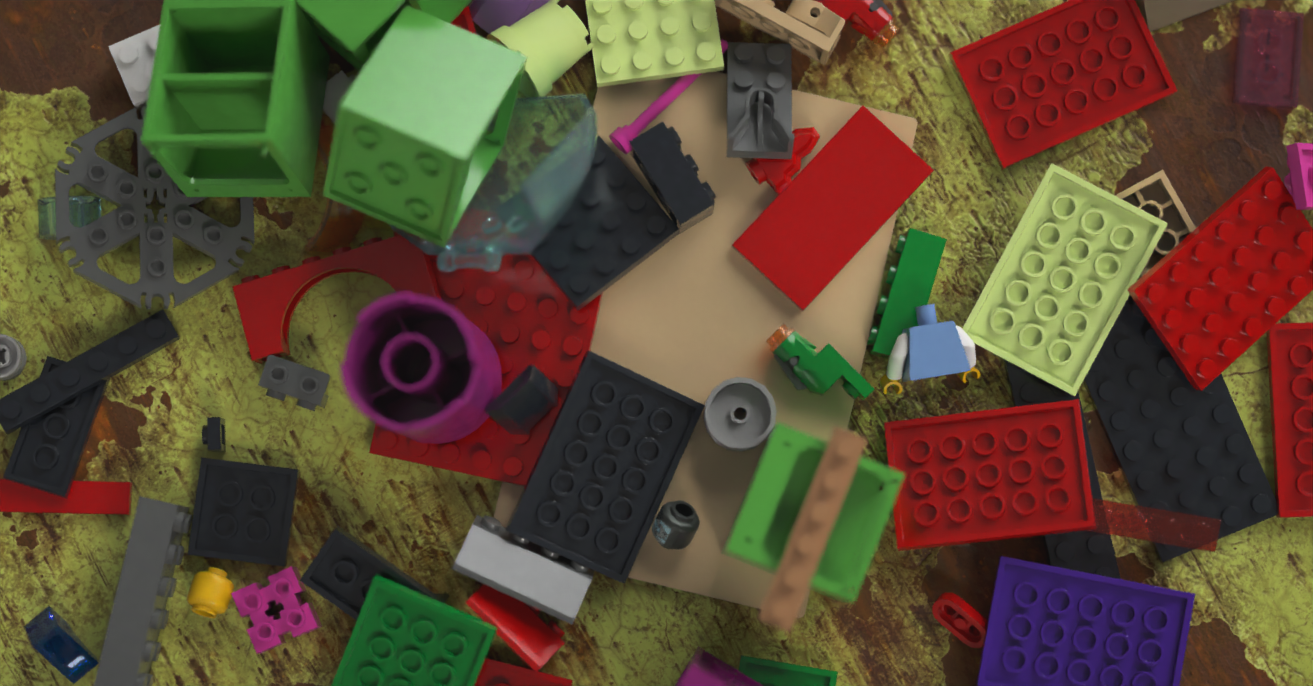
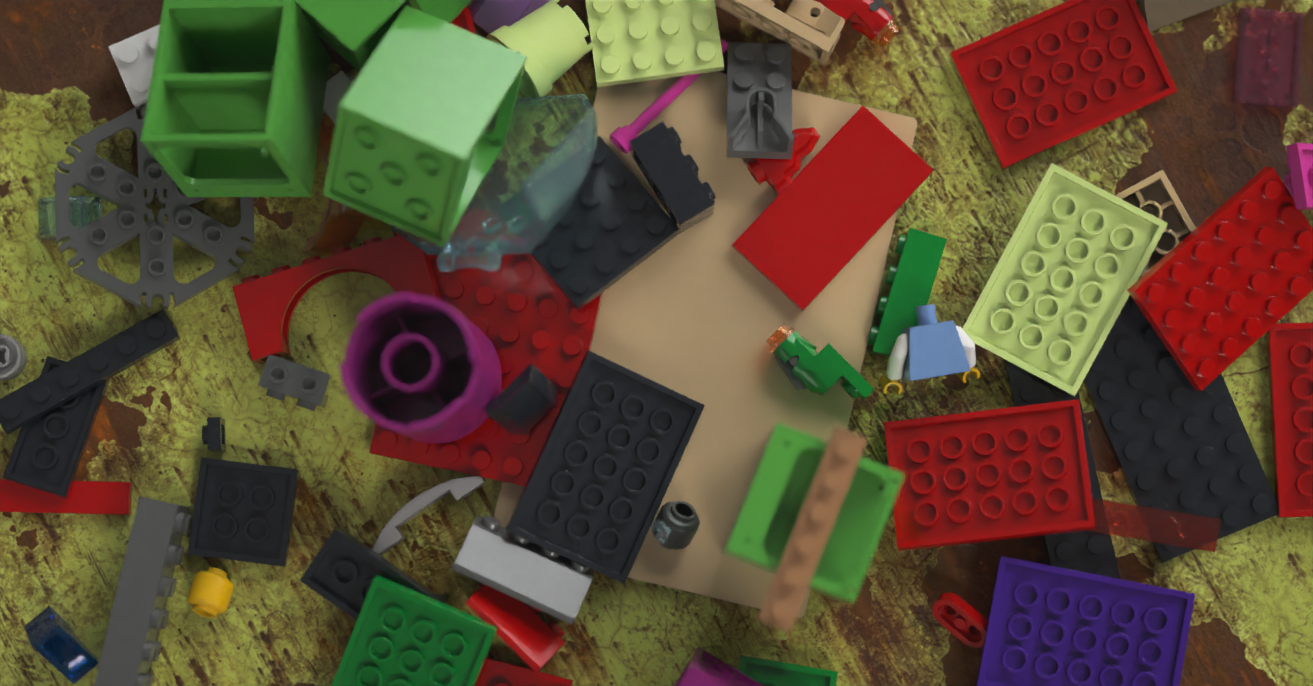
dark pink brick [231,566,322,654] -> none
light grey wheel [703,377,777,452] -> none
none -> light grey slope [372,476,486,556]

